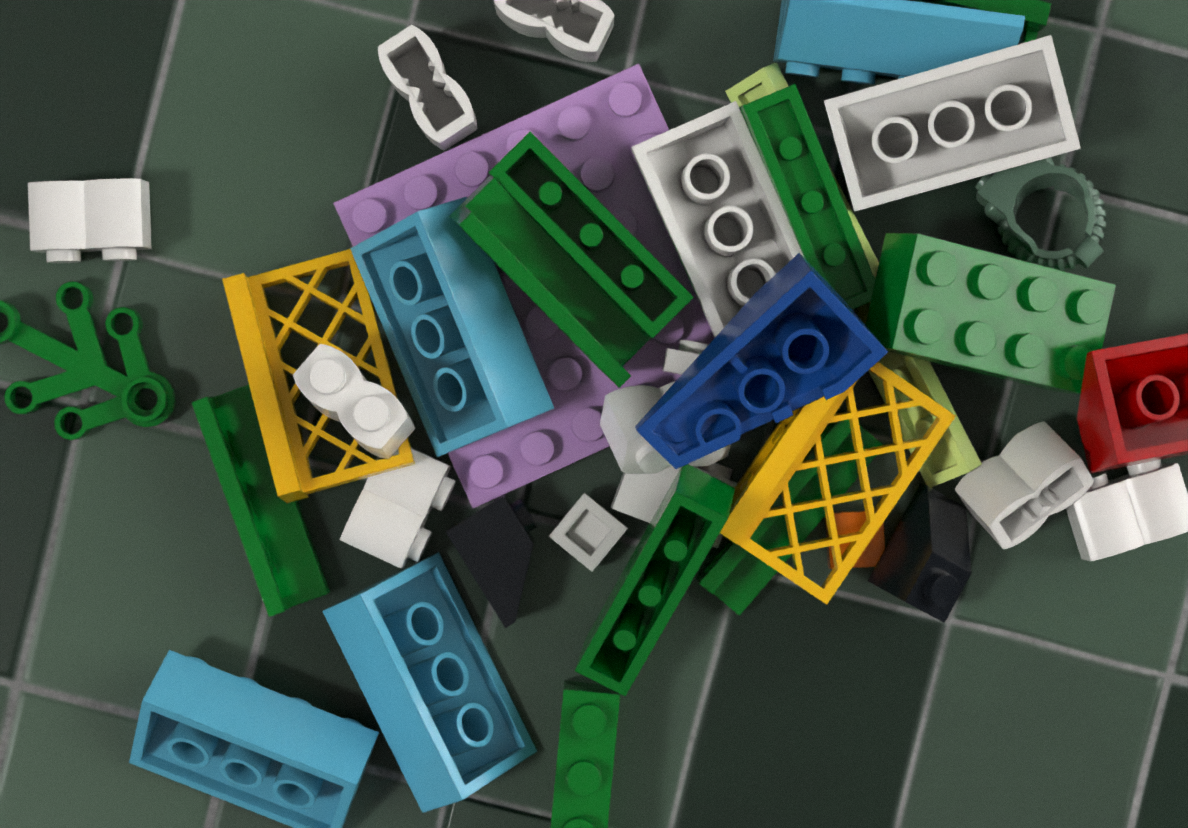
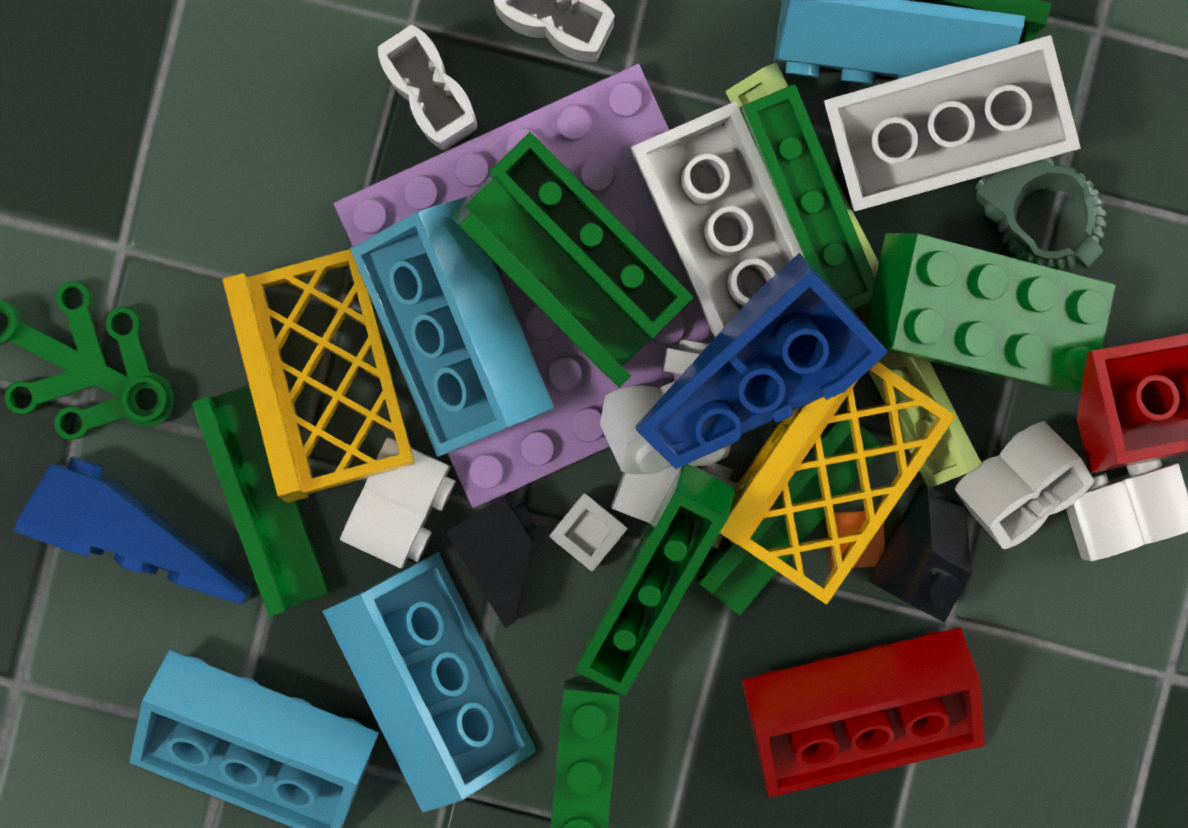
white brick [28,178,152,263] -> none
white brick [293,344,415,459] -> none
none -> blue wedge [13,456,254,604]
none -> red slope [742,627,985,798]

